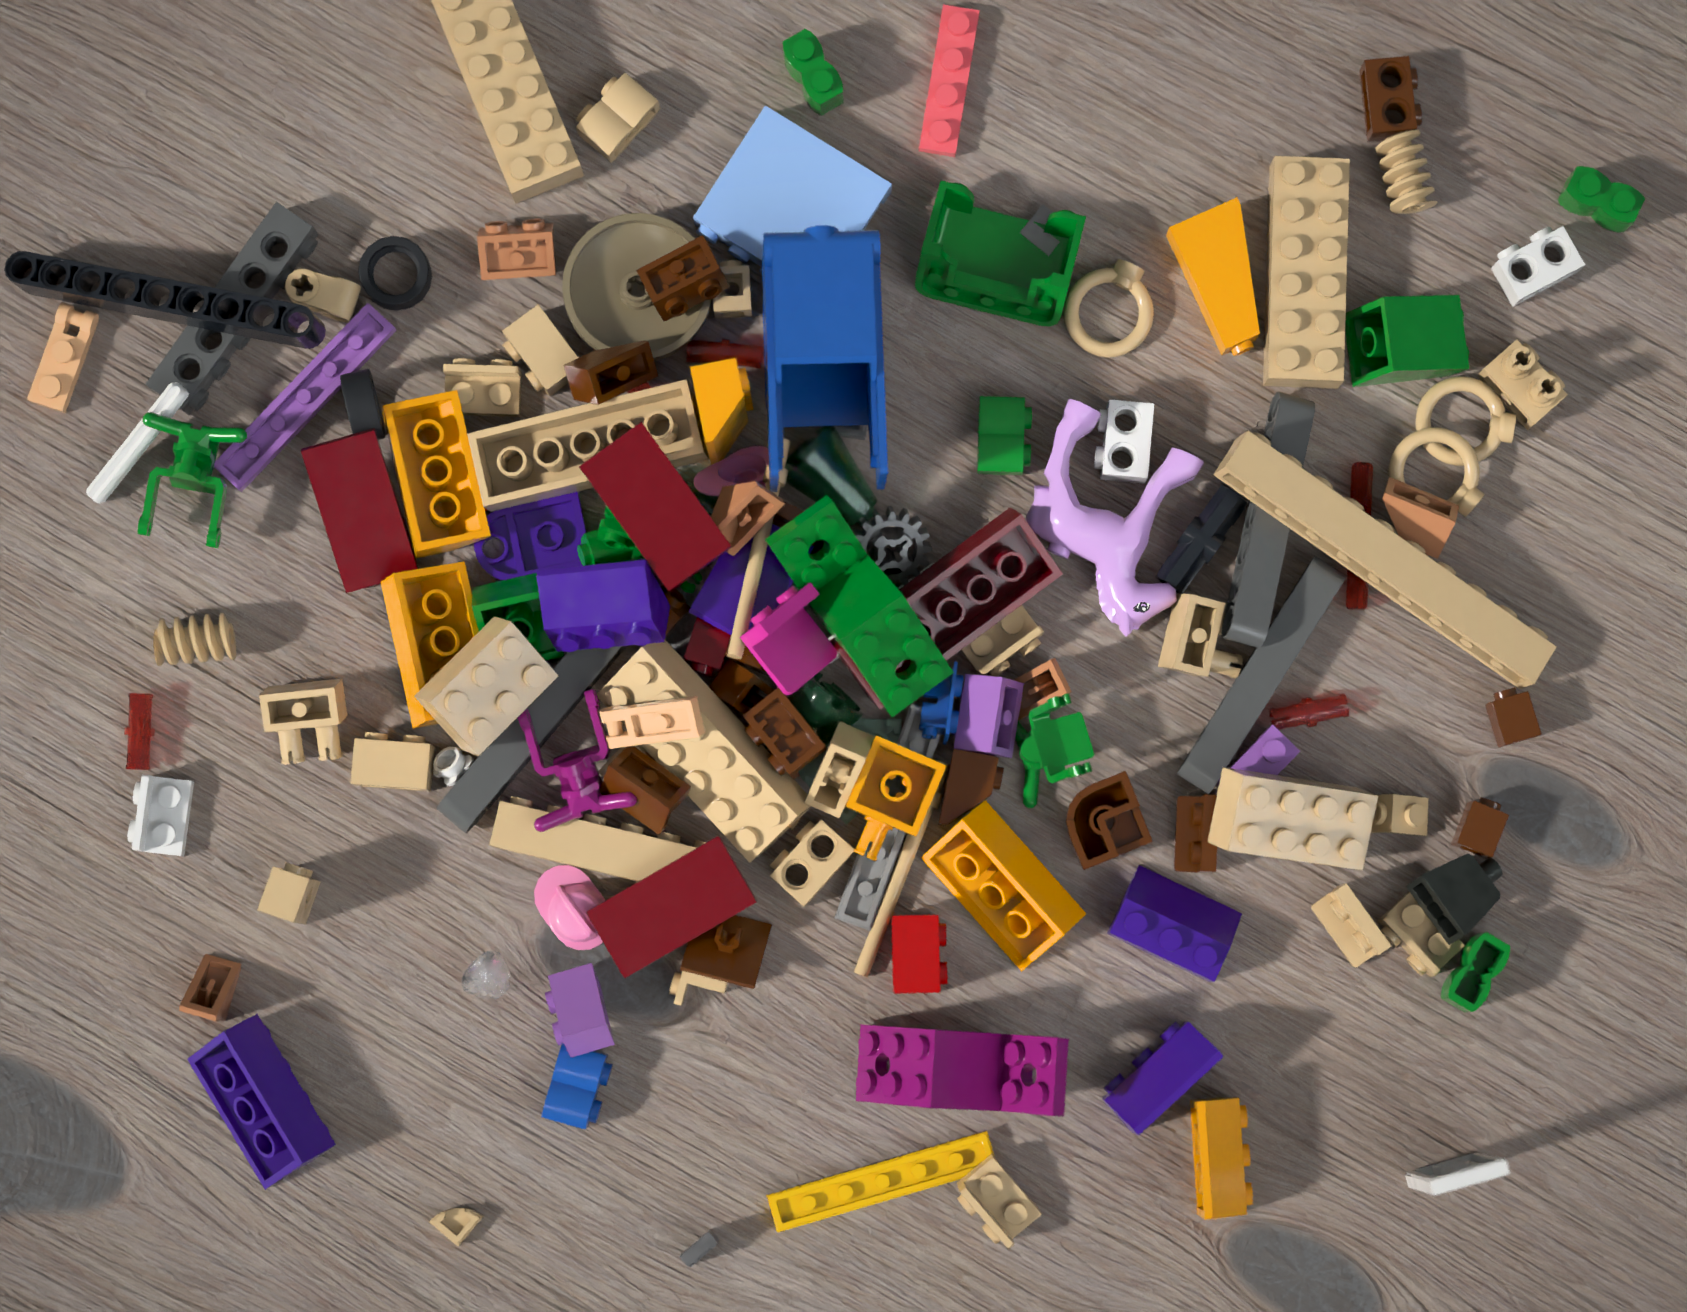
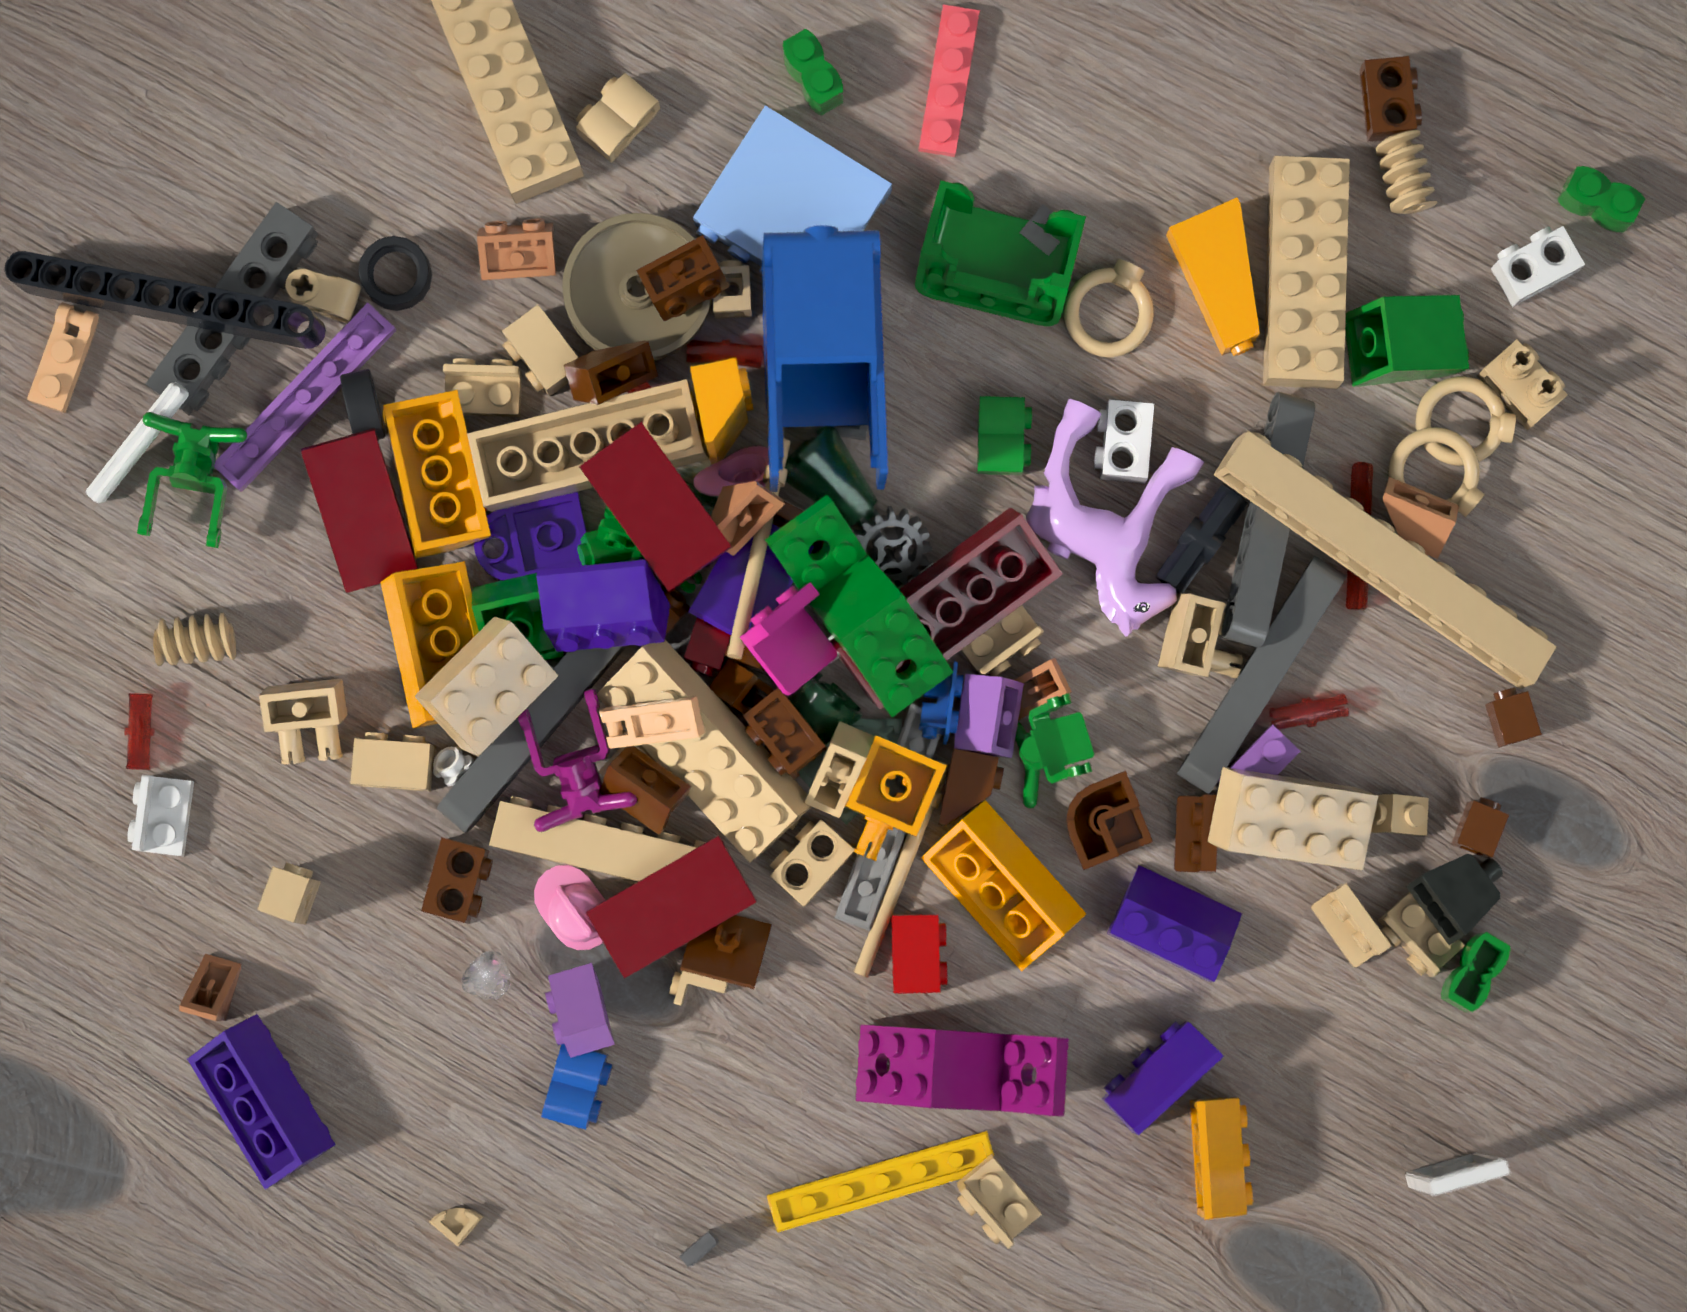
none -> reddish brown brick [421,837,493,924]

